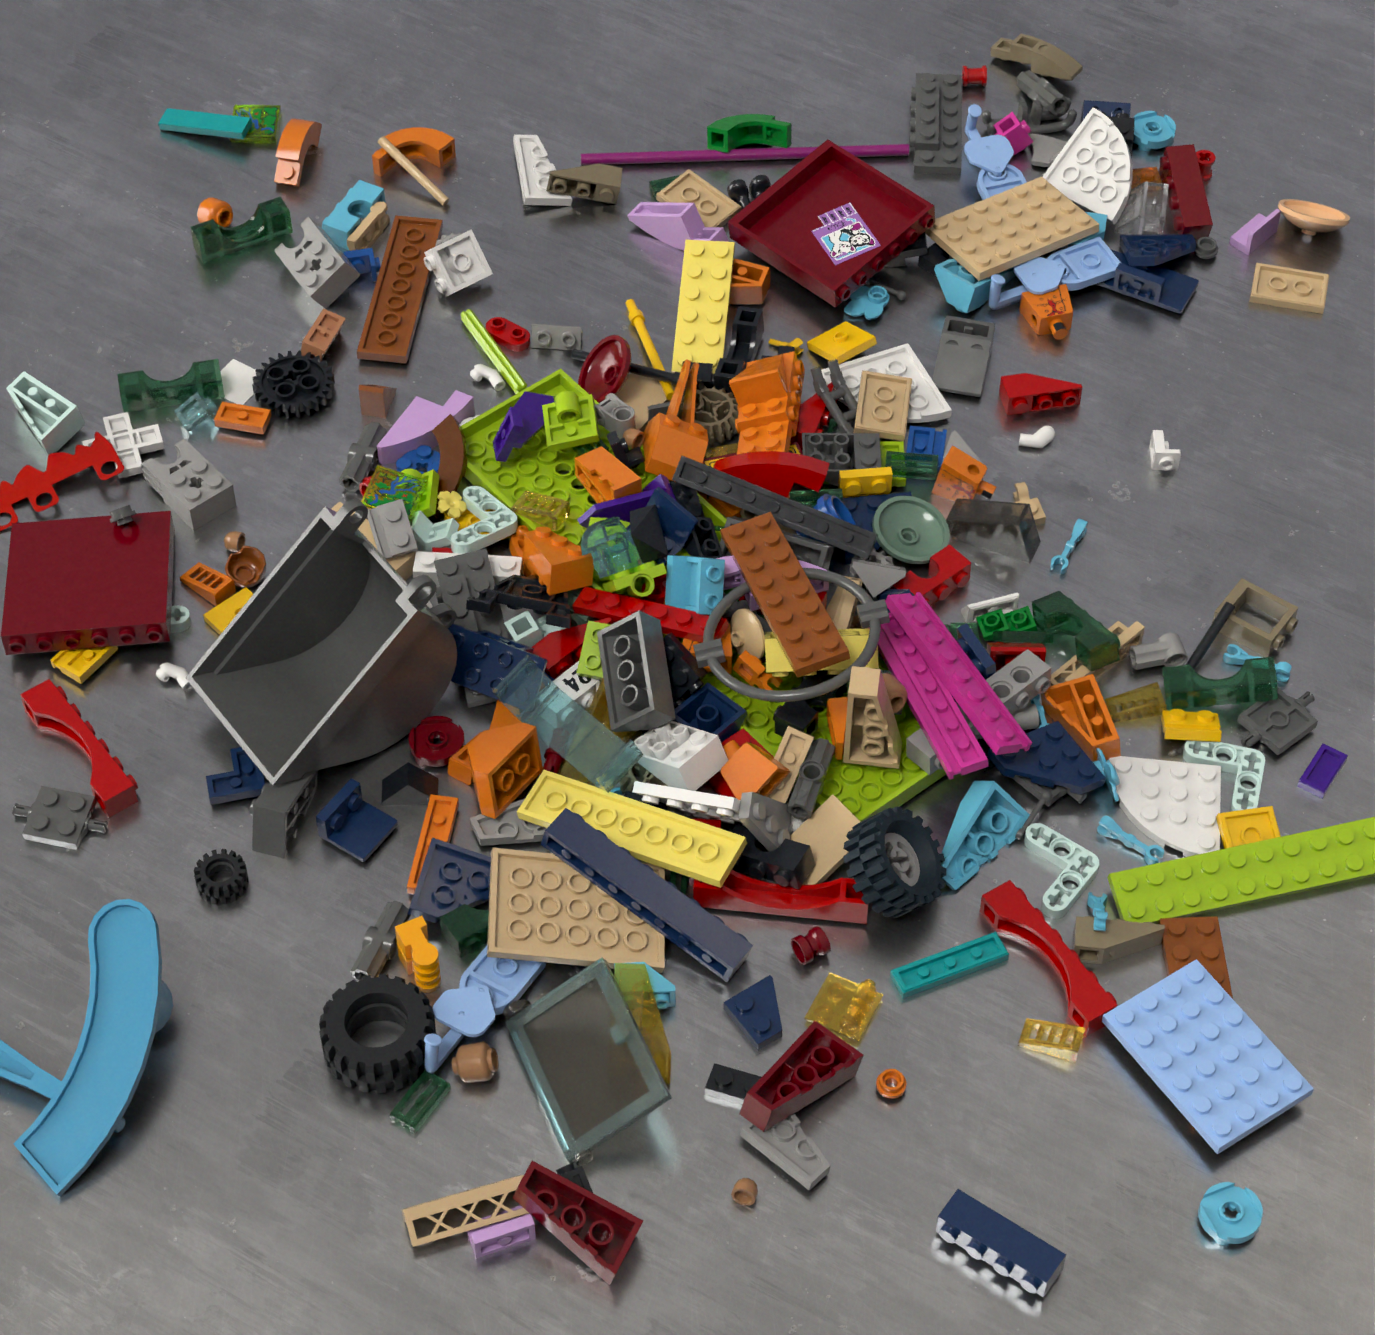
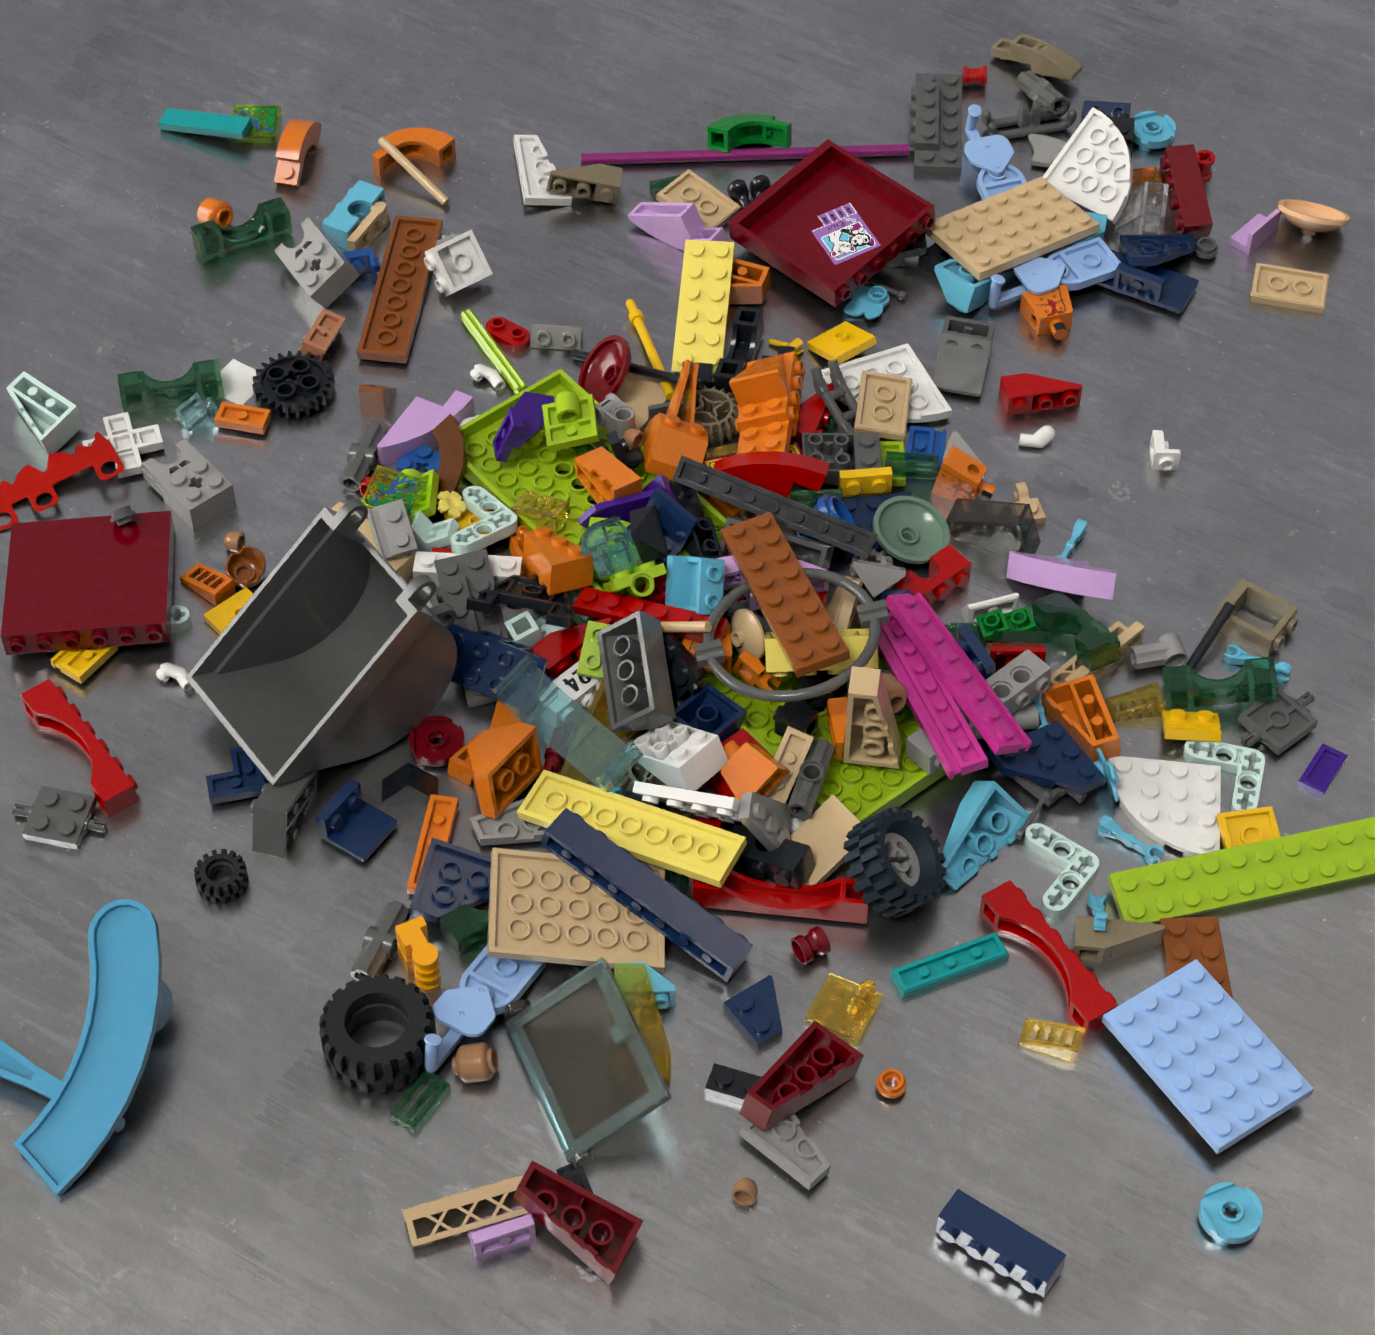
dark pink brick [993,112,1033,155] -> none
none -> tan bar [661,621,712,633]
none -> lavender slope [1006,551,1116,600]

